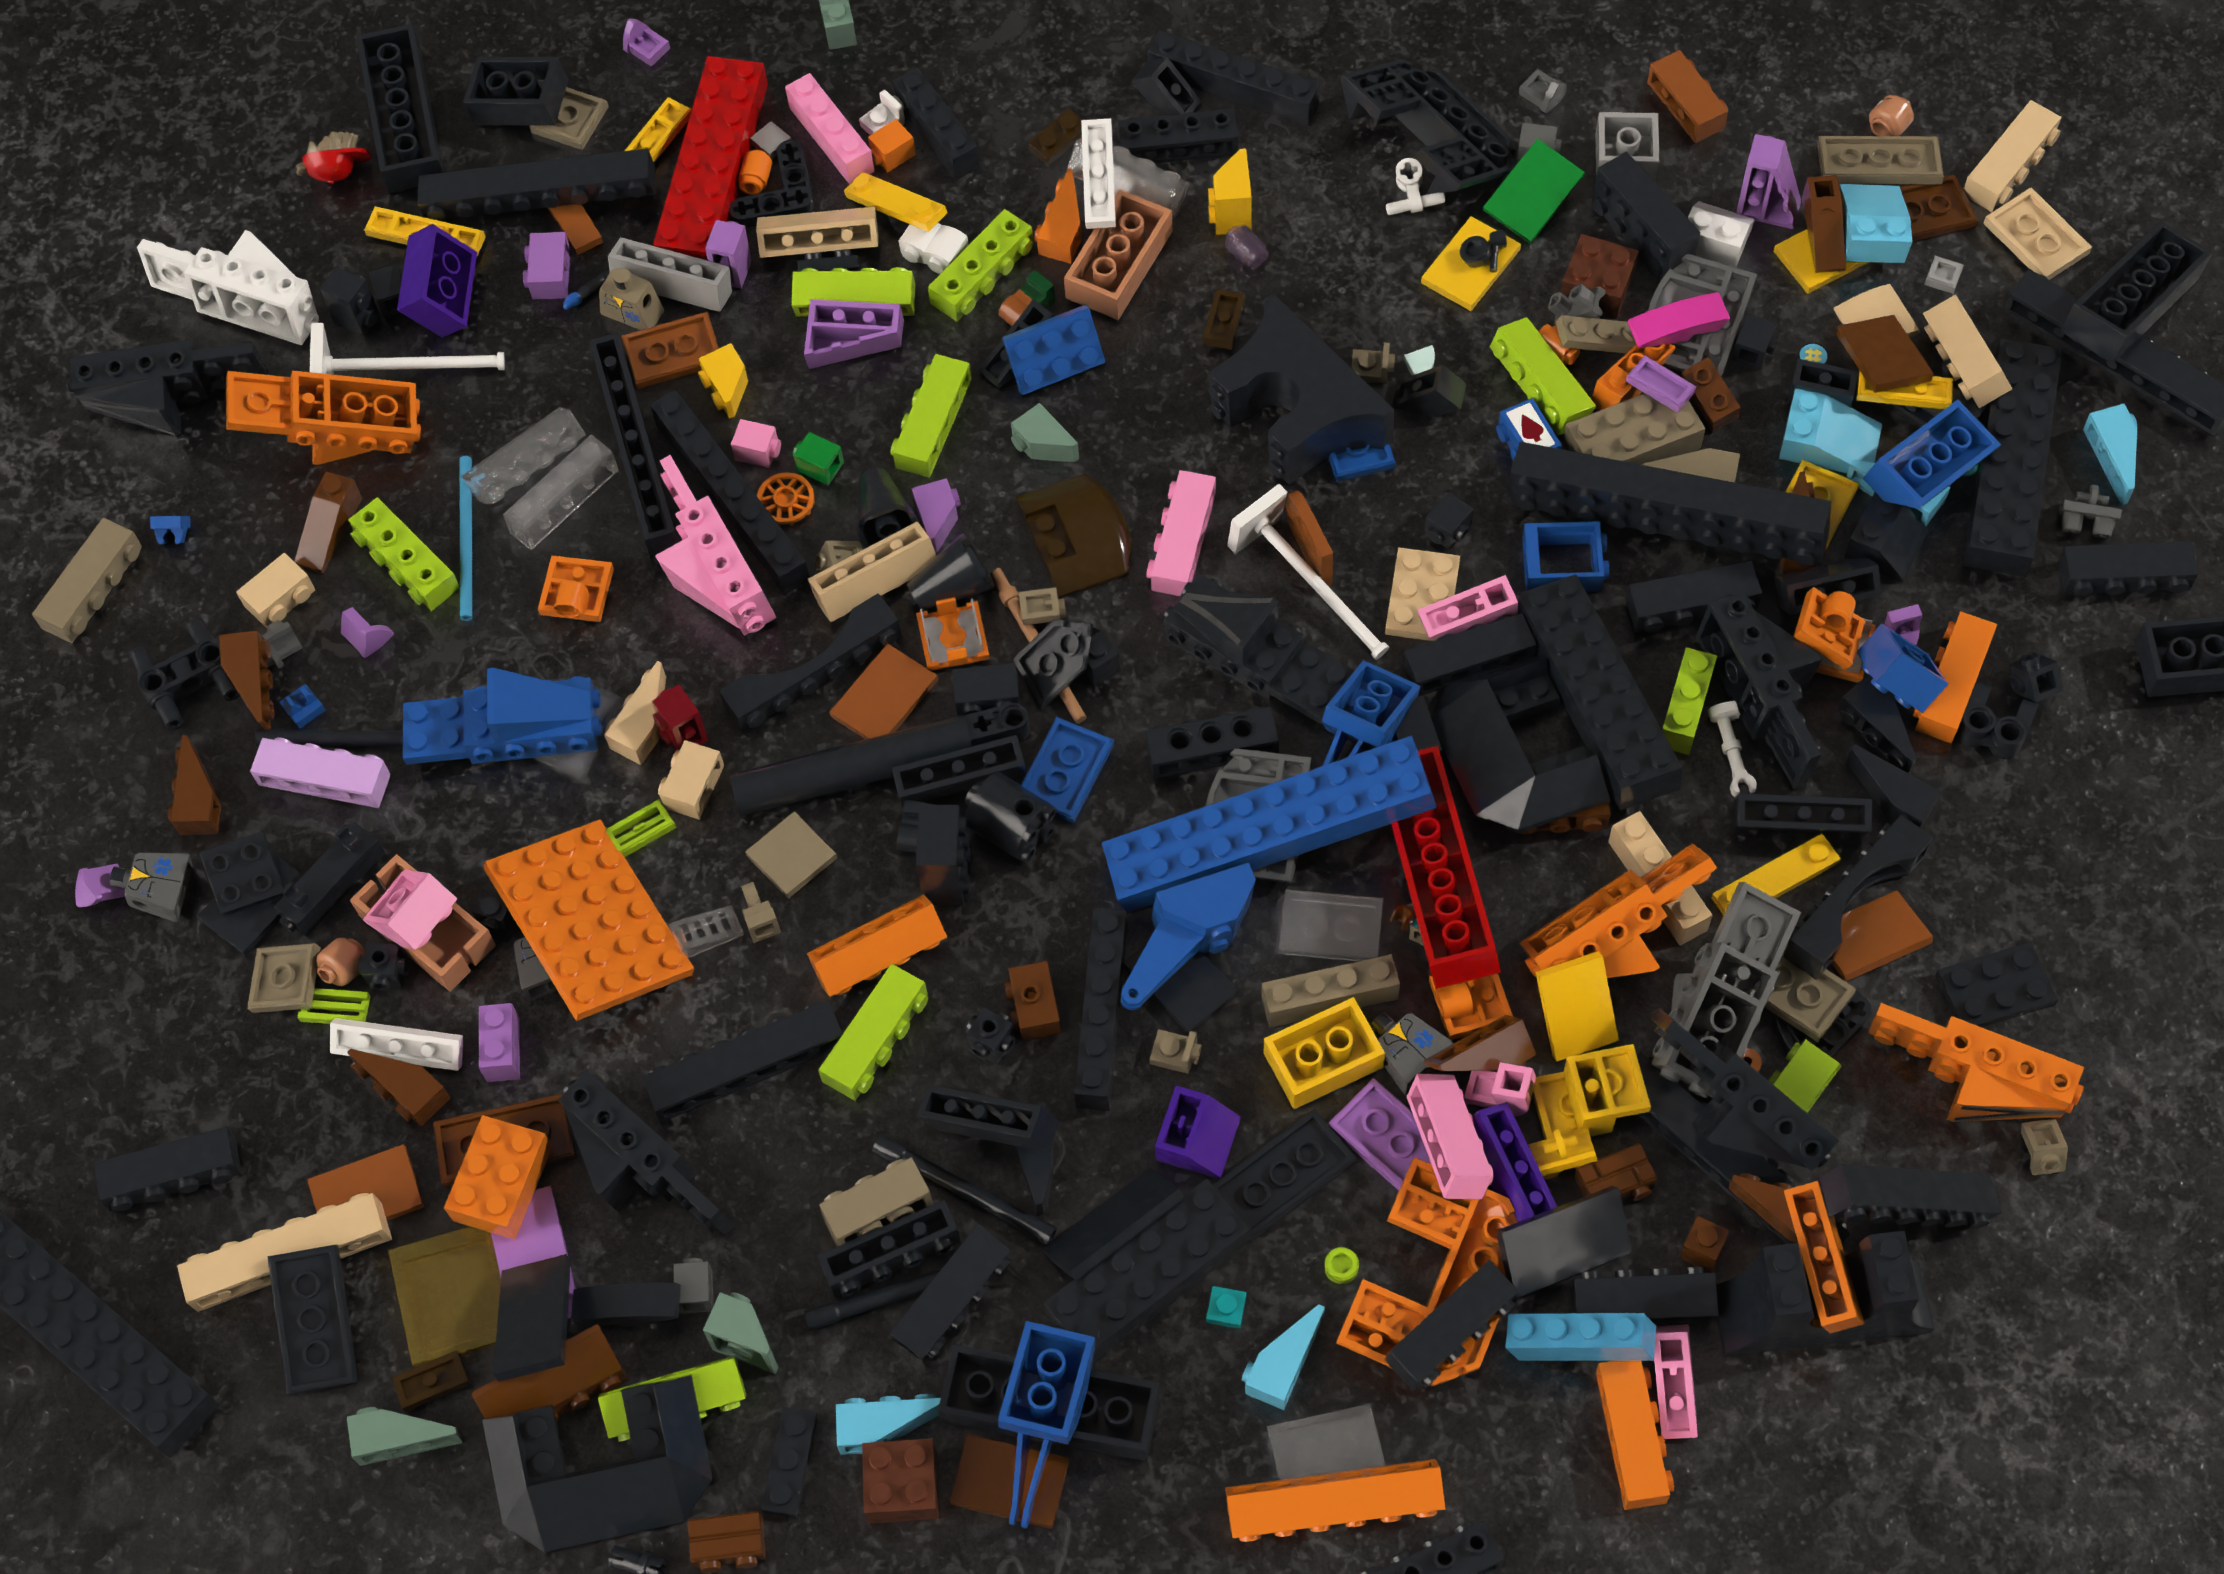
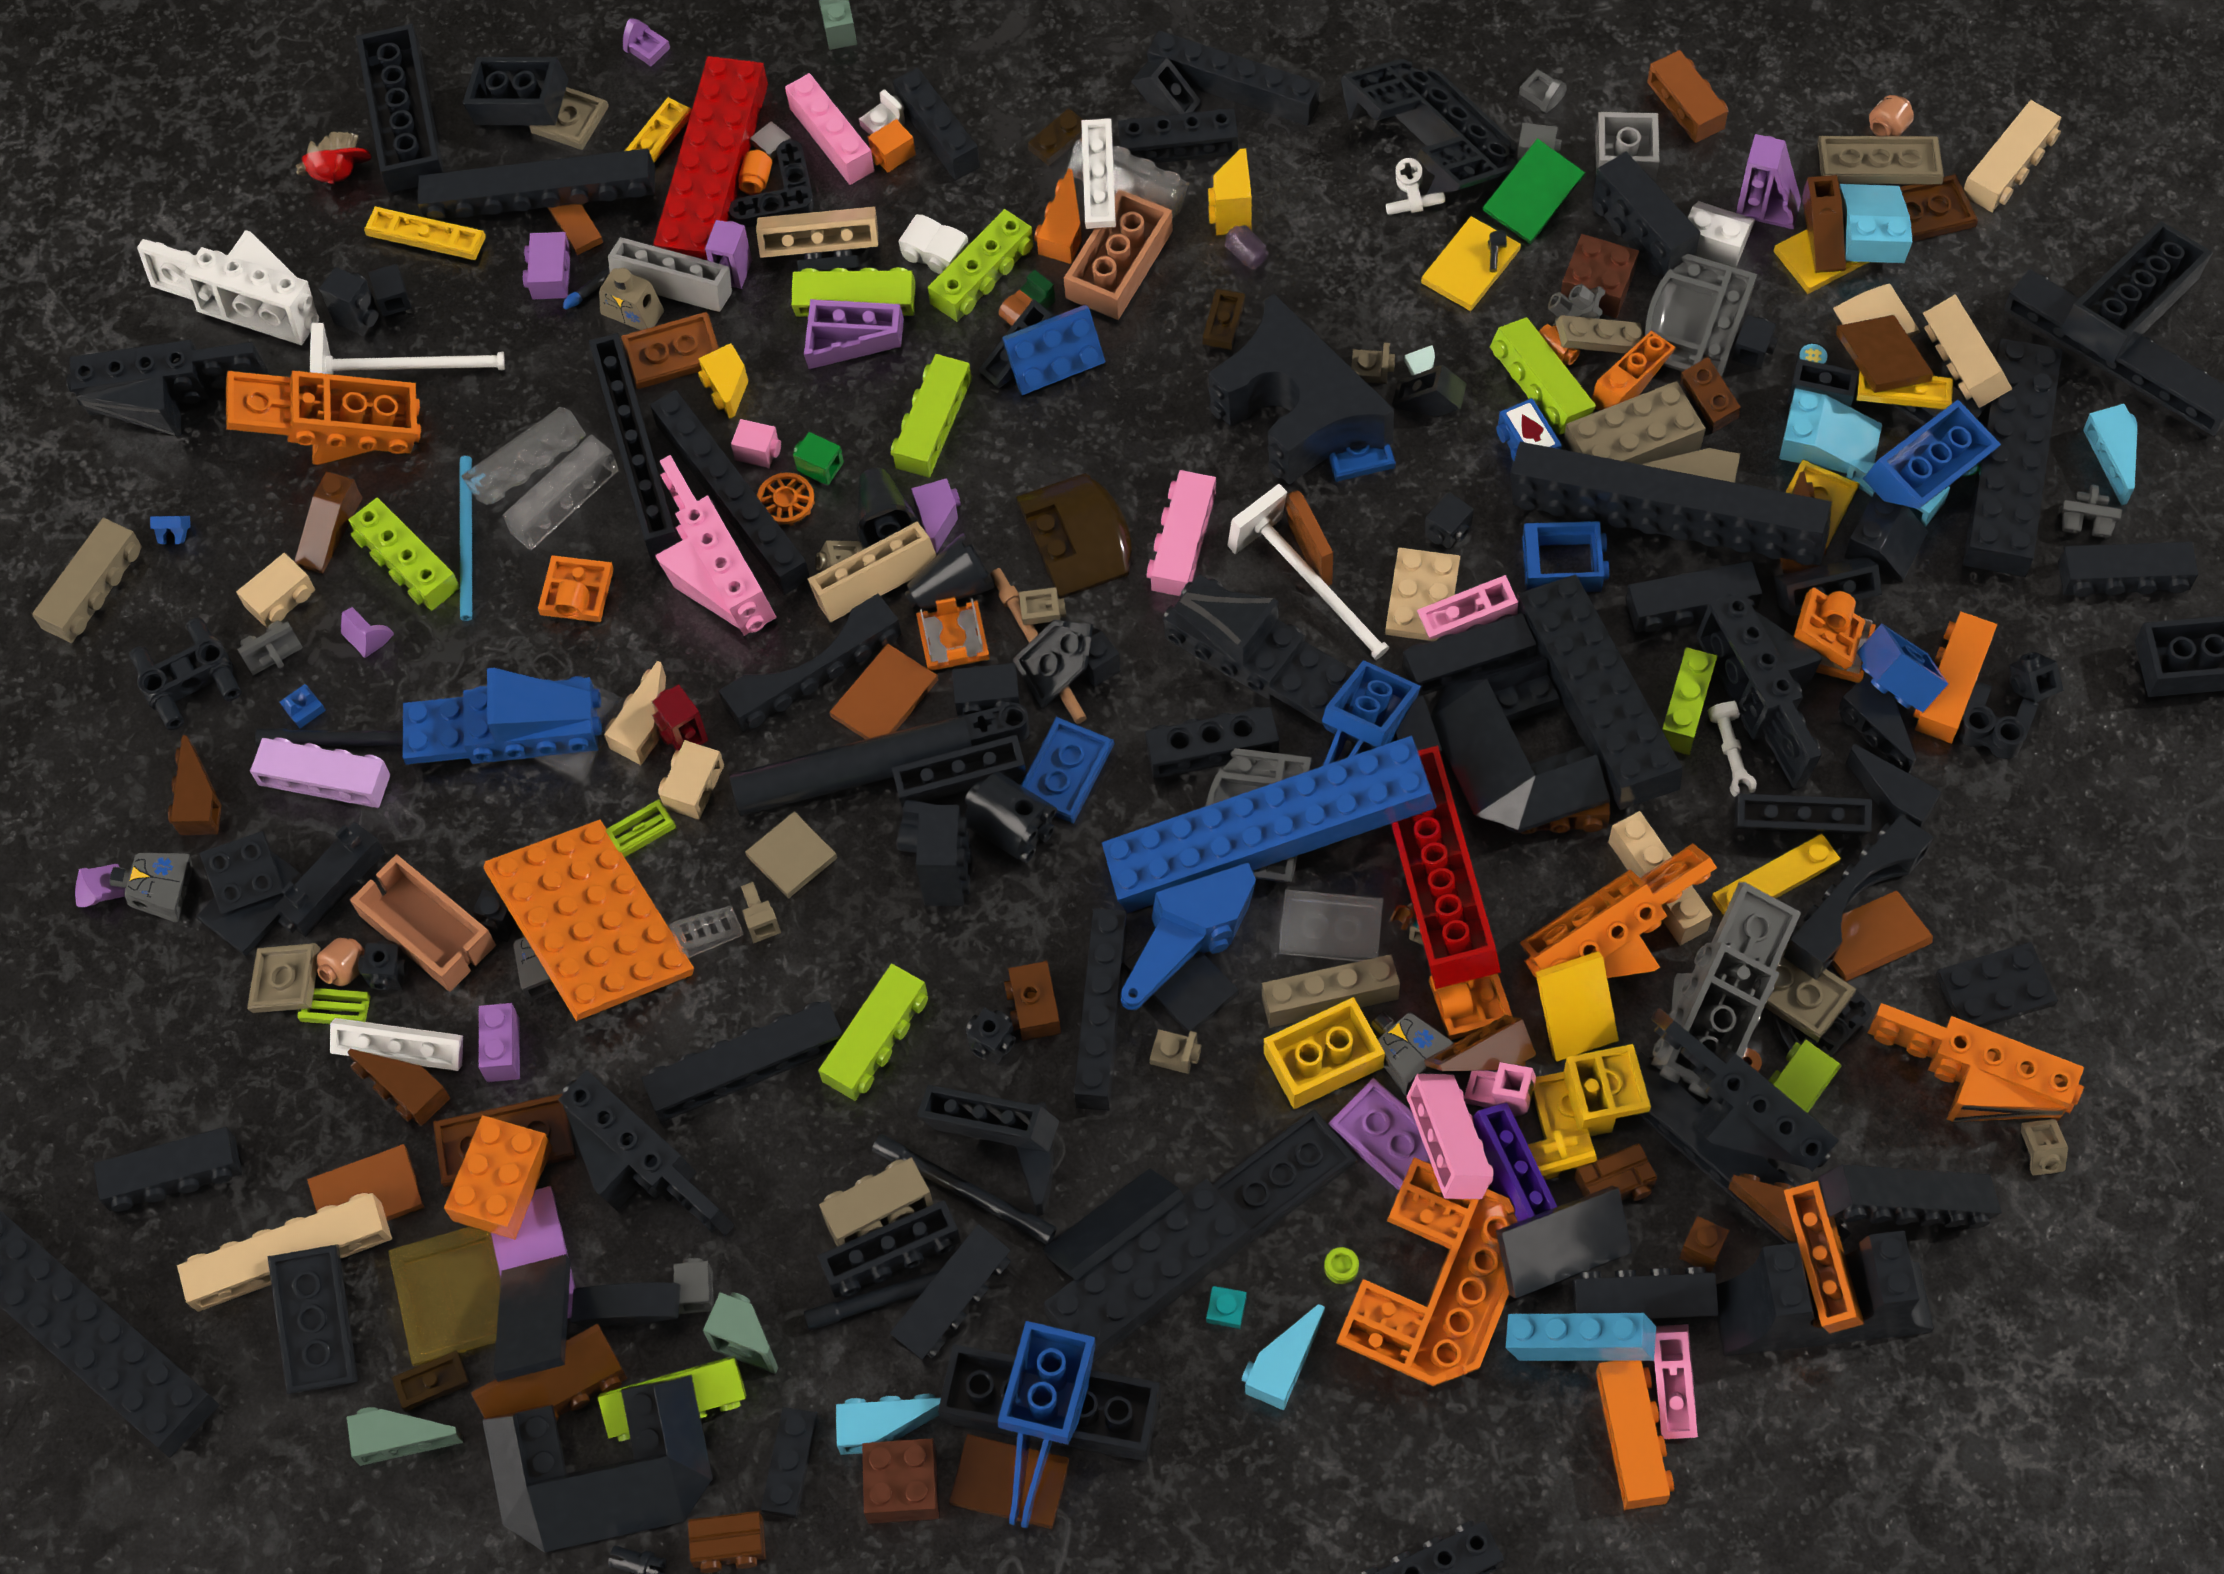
reddish brown slope [219,630,275,730] -> none
bright pink slope [363,870,457,950] -> none
dark purple brick [397,224,477,338] -> none
orange brick [806,894,947,997] -> none
yellow plate [844,172,948,232] -> none
sand green slope [1011,403,1079,462] -> none
dark purple slope [1155,1086,1241,1179] -> none
orange brick [1225,1459,1446,1542] -> none
clear tile [1267,1404,1386,1480] -> none
black brick [1384,1260,1519,1391] -> none
black tile [1460,236,1492,268] -> none
medium lavender tile [1626,355,1696,413] -> none
dark pink slope [1627,292,1730,348] -> none
medium lavender tile [1884,604,1922,645] -> none
light grey tile [1924,256,1964,294] -> none
tan plate [1983,188,2092,280] -> none

